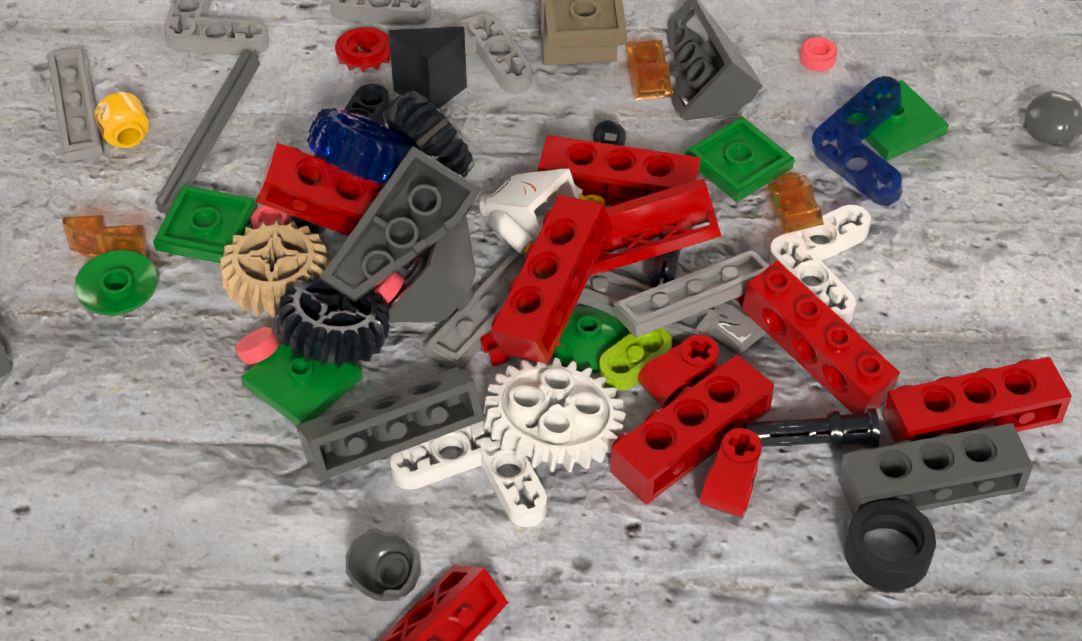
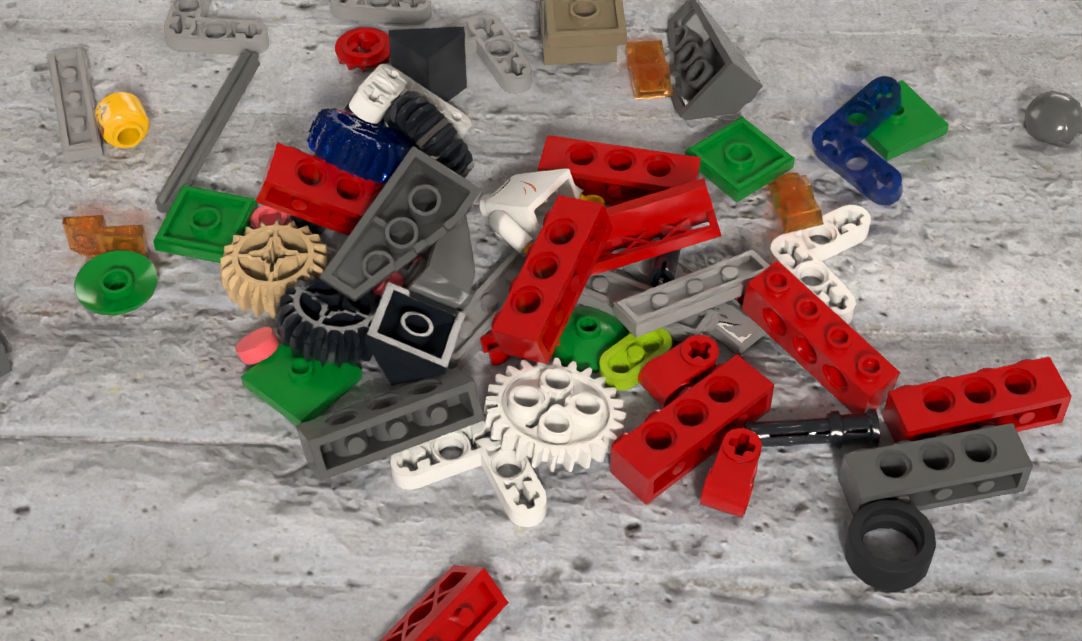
dark grey hair [346,528,421,601] -> none
black hinge [593,120,626,146] -> none
coral tile [800,37,837,71] -> none
none -> white beam [349,64,472,140]
none -> black slope [364,282,466,386]

